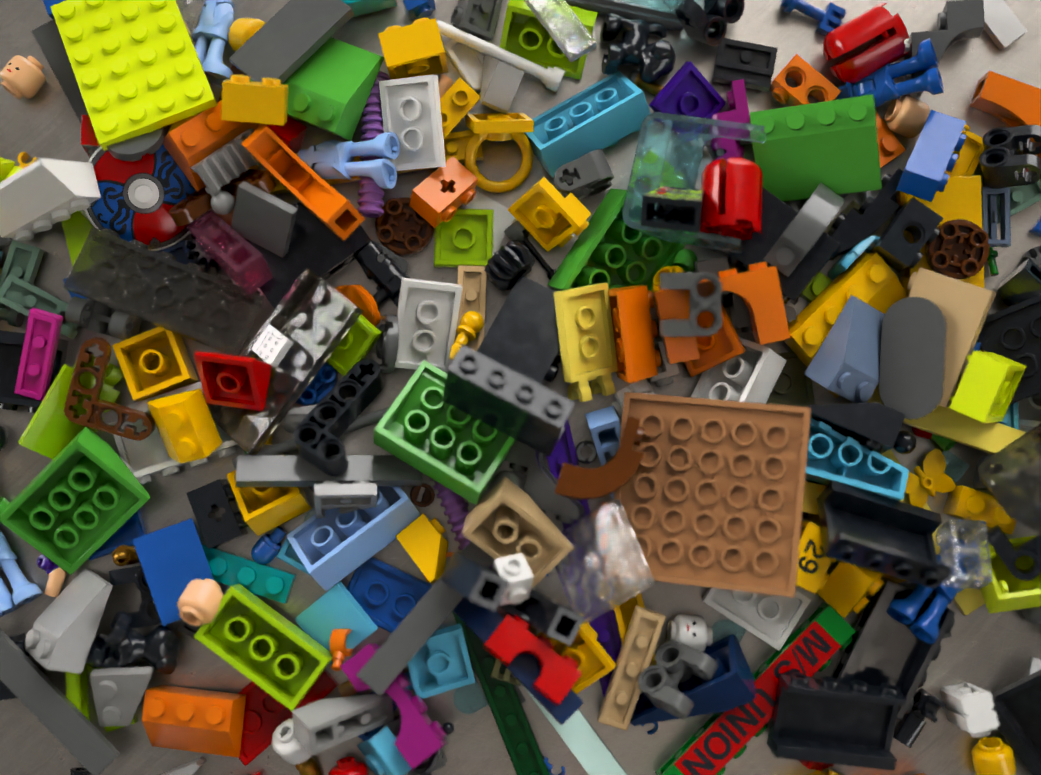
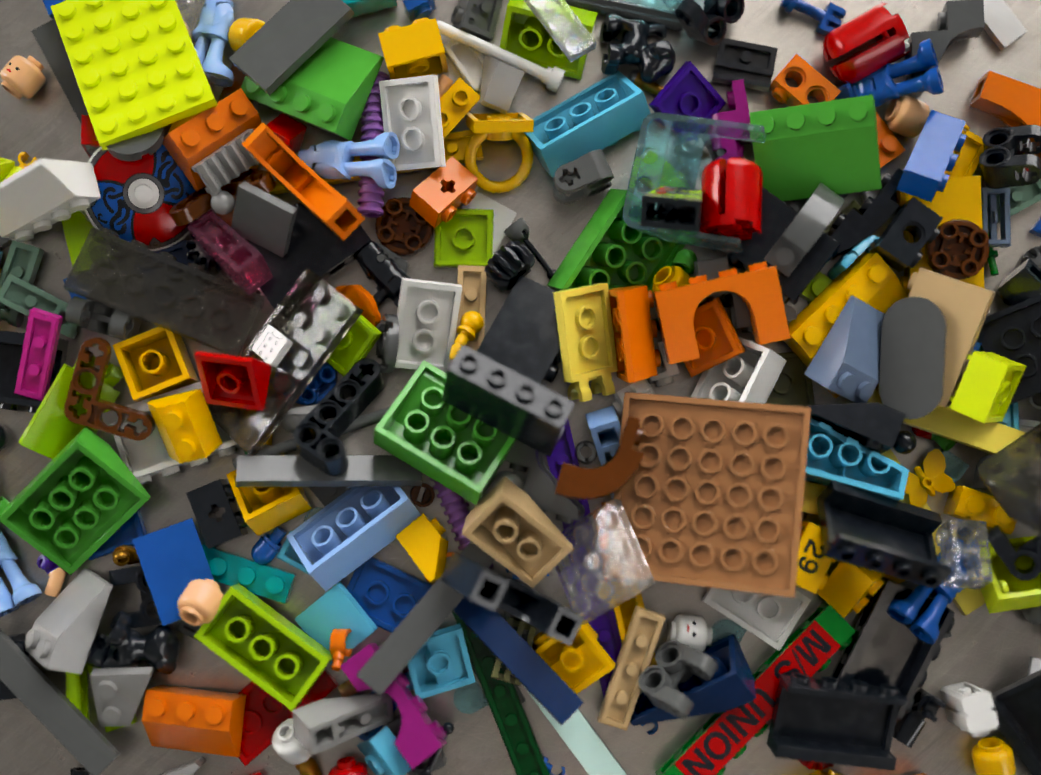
yellow brick [221,74,288,126] -> none
light grey wing [314,480,377,519] -> none
red arch [483,615,582,706] -> none
white bracket [494,553,534,606] -> none
yellow plate [507,177,591,252] -> none
dark grey piece [660,272,722,337] -> none

